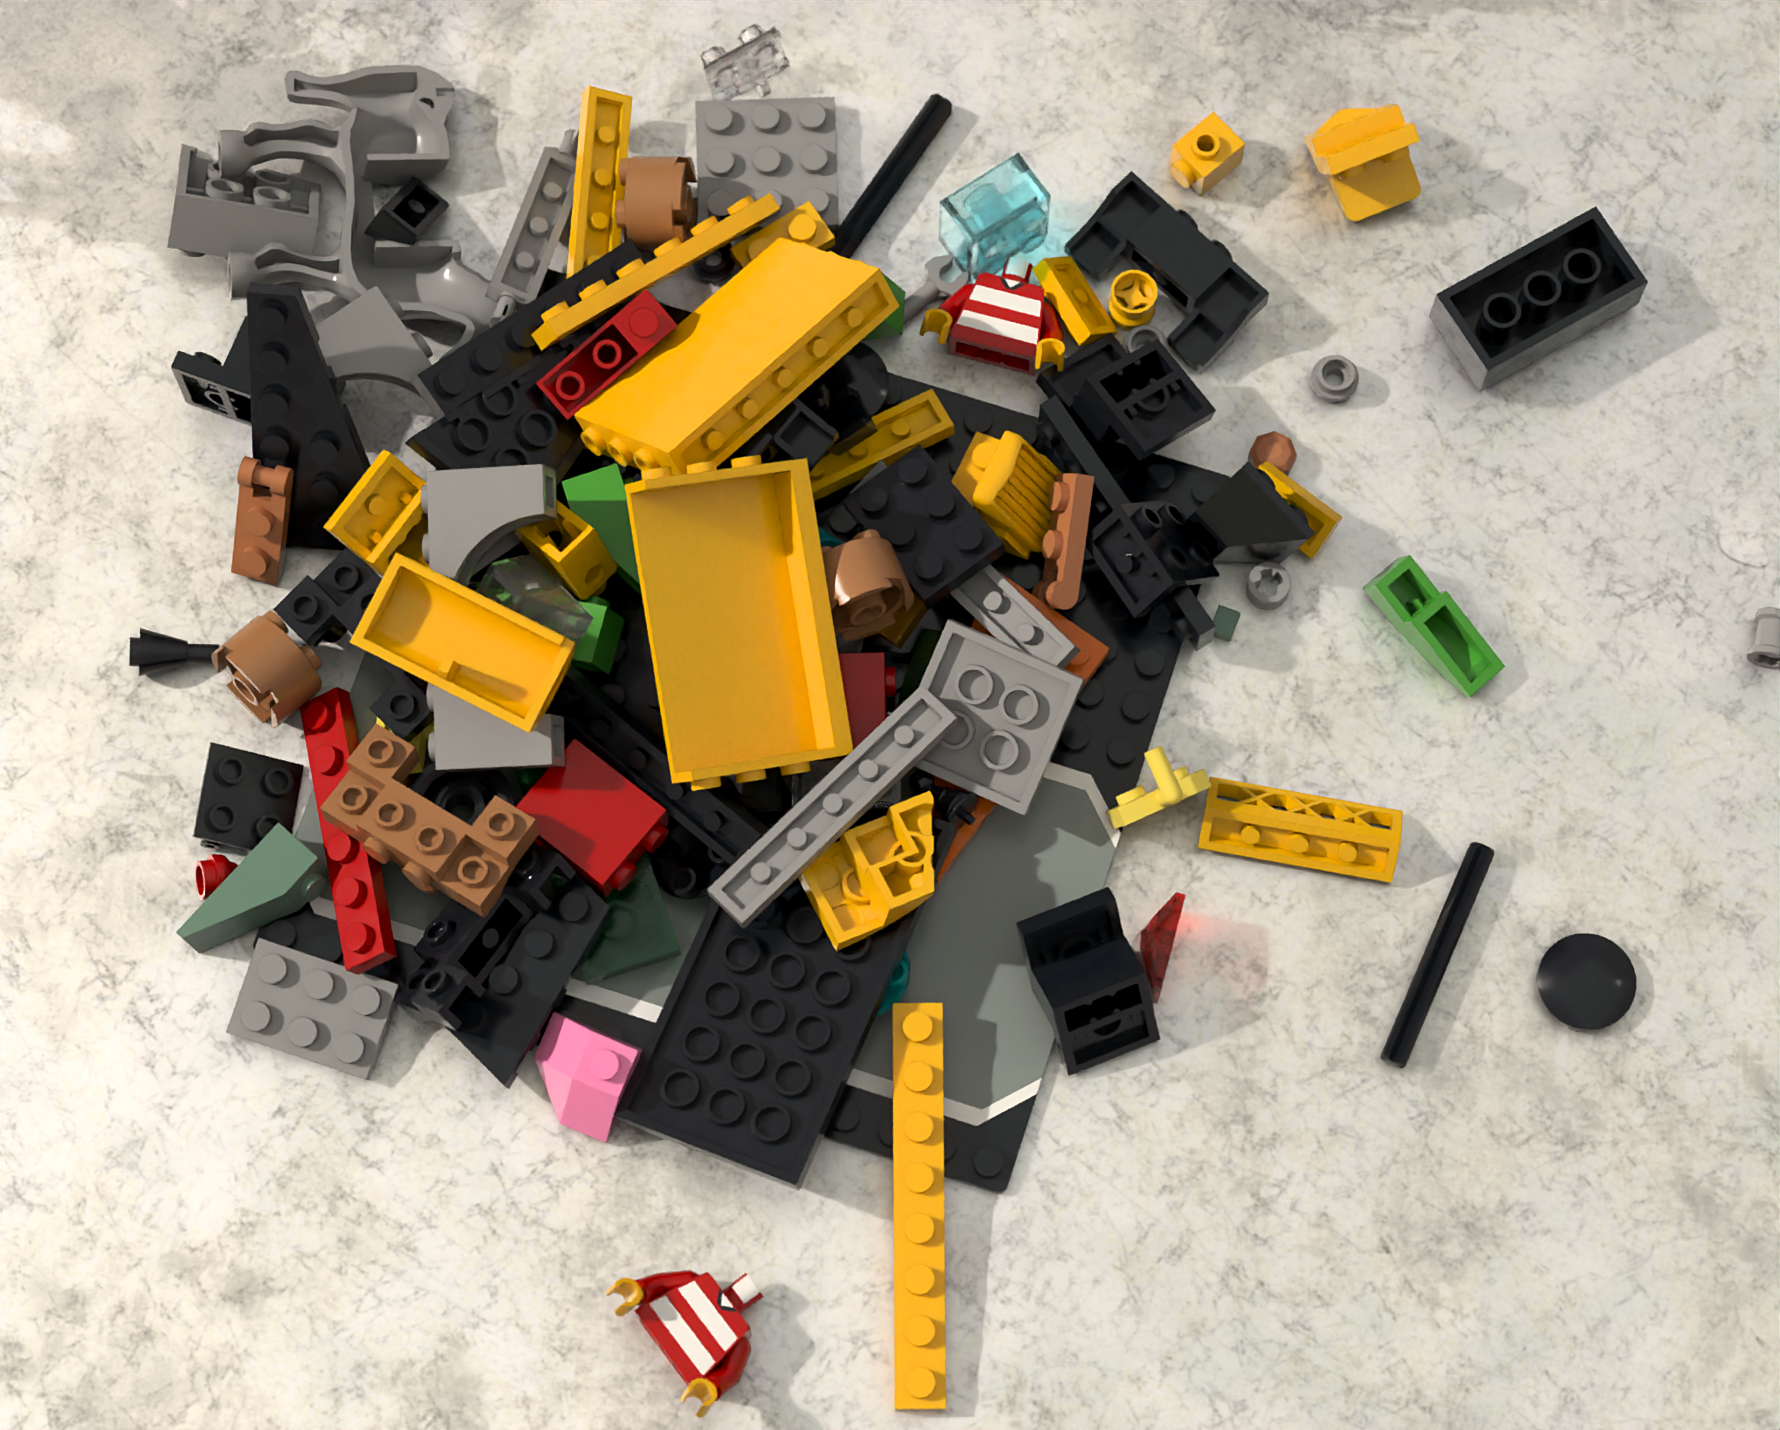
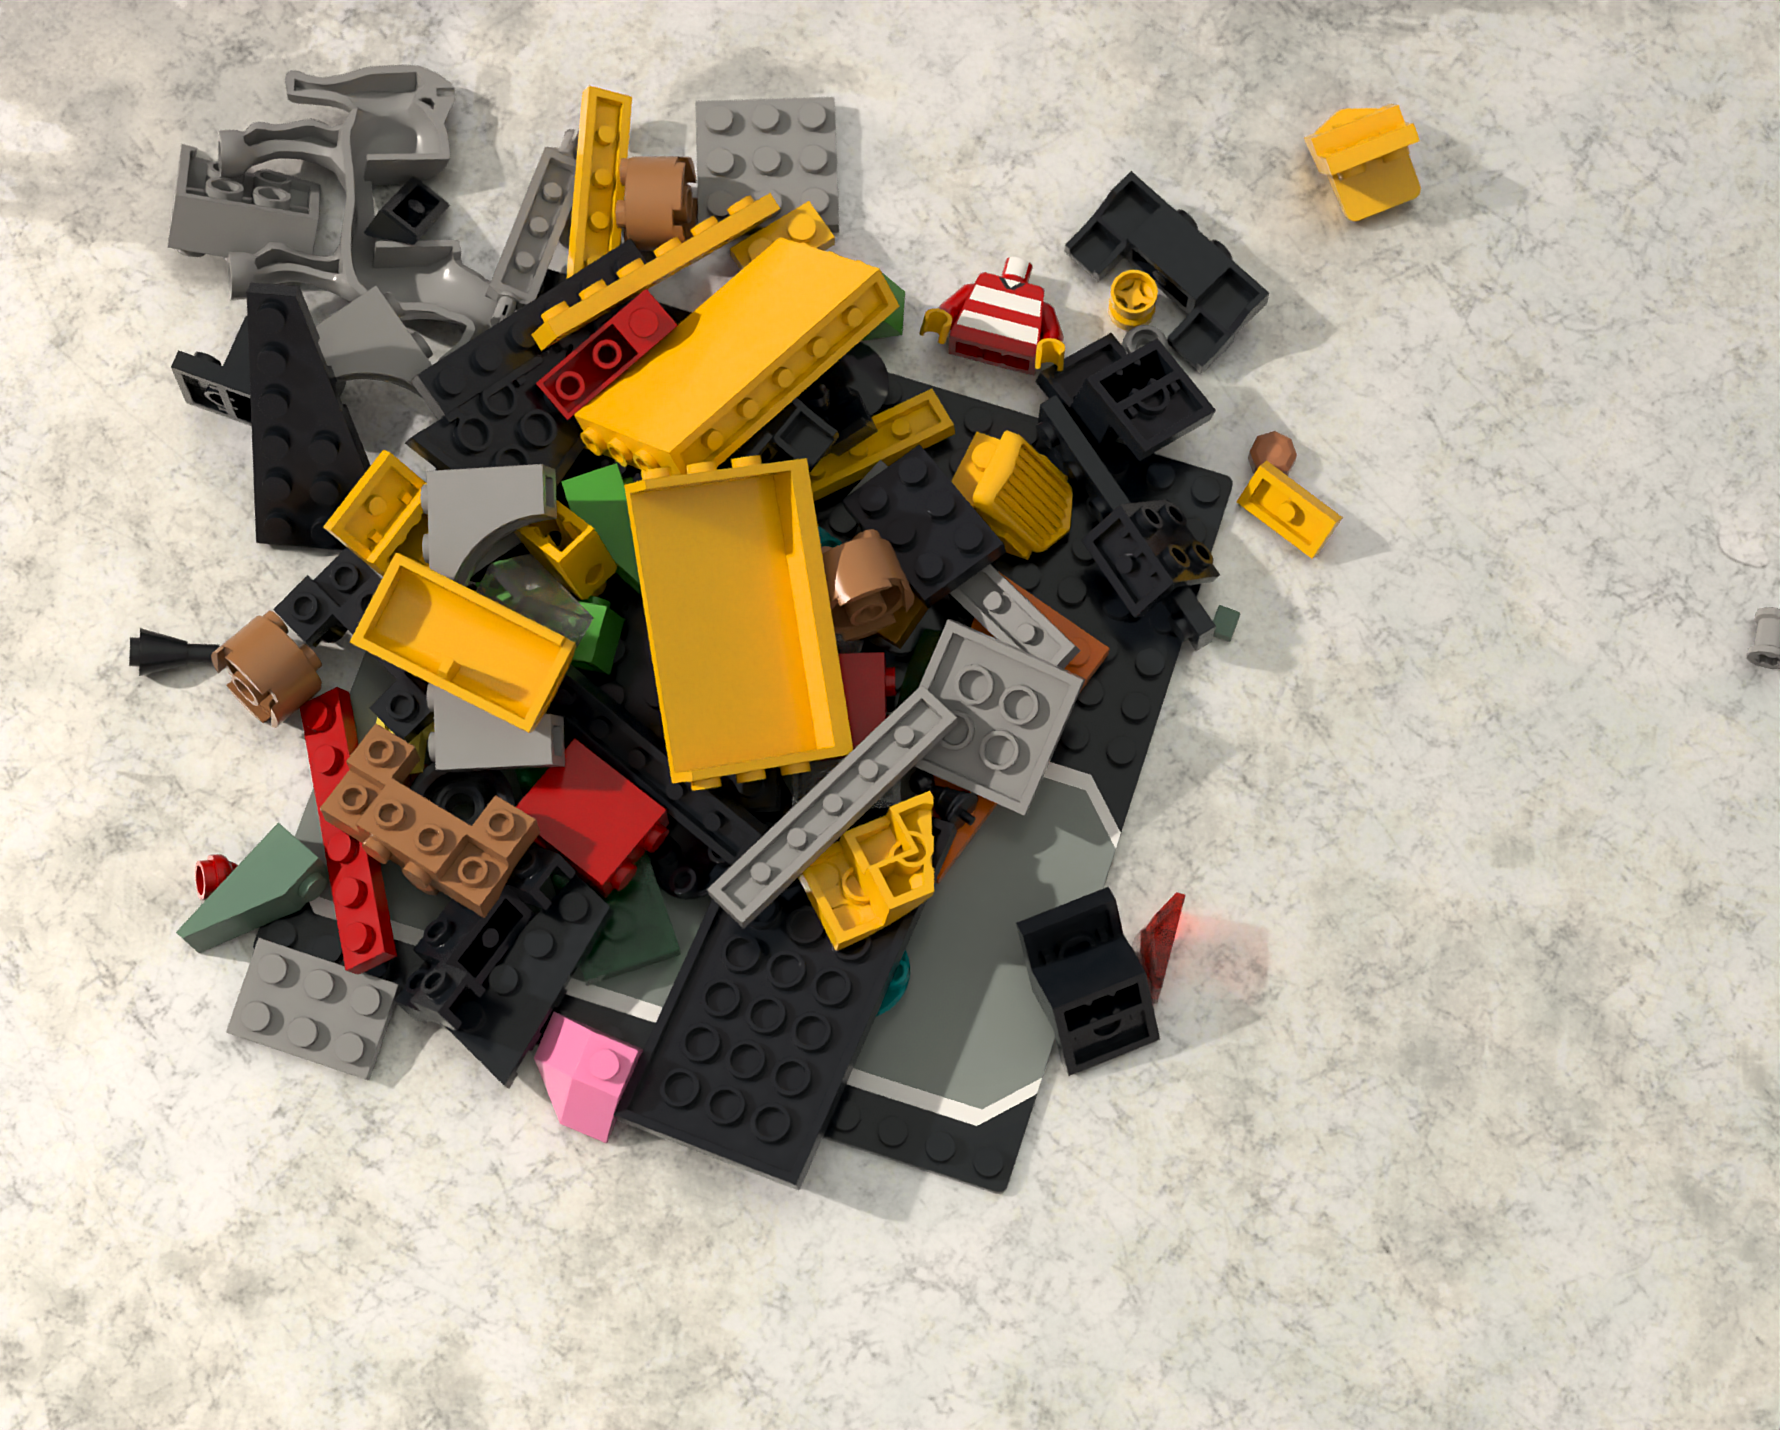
black hinge [192,742,304,851] -> none
nougat plate [231,456,294,585] -> none
torso [605,1270,763,1418] -> none
black plate [690,243,736,282] -> none
clear hips [700,24,790,101] -> none
black axle [825,93,952,259] -> none
yellow plate [892,1003,946,1410] -> none
light grey bar [903,255,969,325] -> none
clear light blue brick [939,152,1051,283] -> none
yellow plate [1032,256,1118,346] -> none
nougat plate [1032,473,1095,610] -> none
light yellow plate [1105,745,1212,829] -> none
yellow brick [1169,112,1245,197] -> none
black slope [1186,461,1315,564] -> none
yellow fence [1198,776,1403,883] -> none
light grey bush [1246,562,1291,611] -> none
light grey plate [1311,355,1359,402] -> none
bright green slope [1362,555,1505,697] -> none
black axle [1381,842,1494,1068] -> none
black brick [1429,206,1648,392] -> none
black dish [1536,933,1637,1032] -> none

